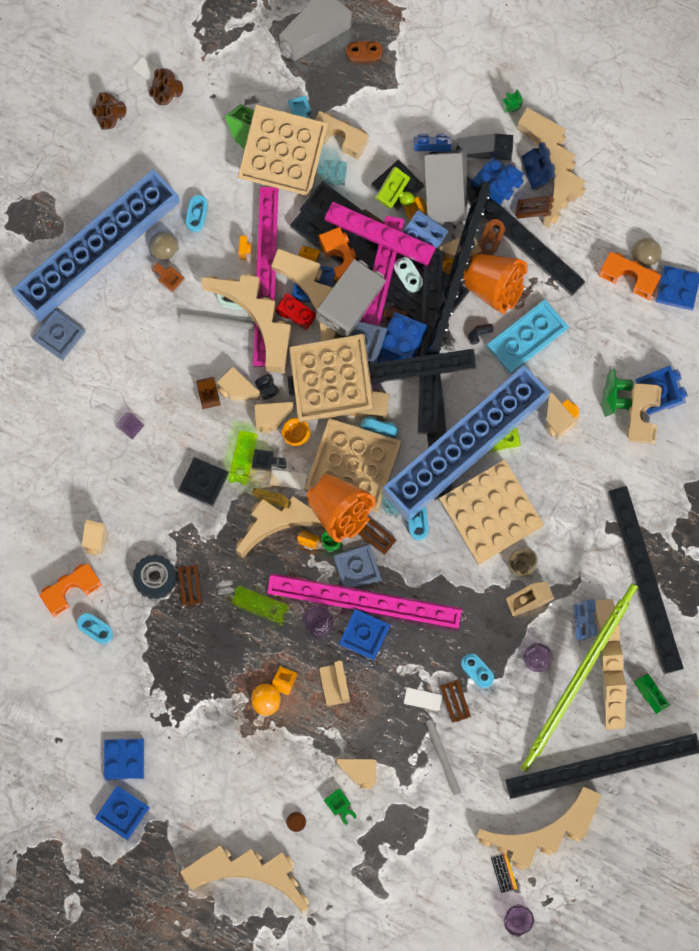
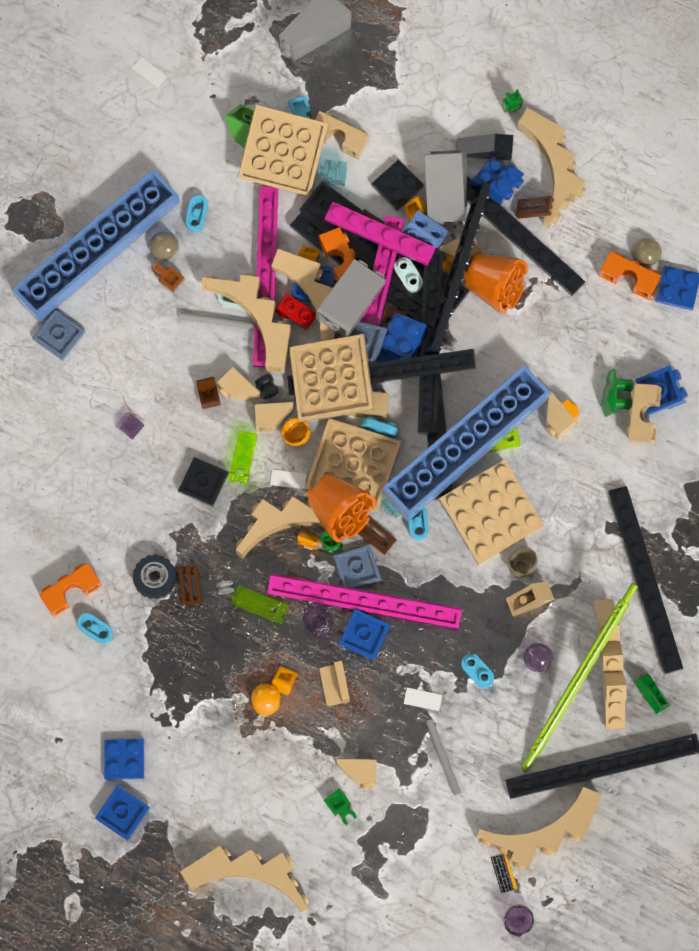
tan slope [82,519,108,556] -> none
reddish brown plate [92,92,127,130] -> none
reddish brown plate [149,68,183,106] -> none
light orange plate [238,235,252,260] -> none
clear yellow tile [251,488,292,509] -> none
black plate [252,449,287,472] -> none
reddish brown plate [286,812,306,832] -> none
dark orange plate [346,41,382,61] -> none
lime plate [375,167,414,209] -> none
blue plate [414,134,452,152] -> none
reddish brown tile [440,680,471,723] -> none
black arm [468,323,494,345] -> none
dark orange plate [479,219,505,255] -> none
medium azure plate [486,299,569,375] -> none
dark blue plate [521,142,556,190] -> none
medium blue piece [574,600,597,641] -> none

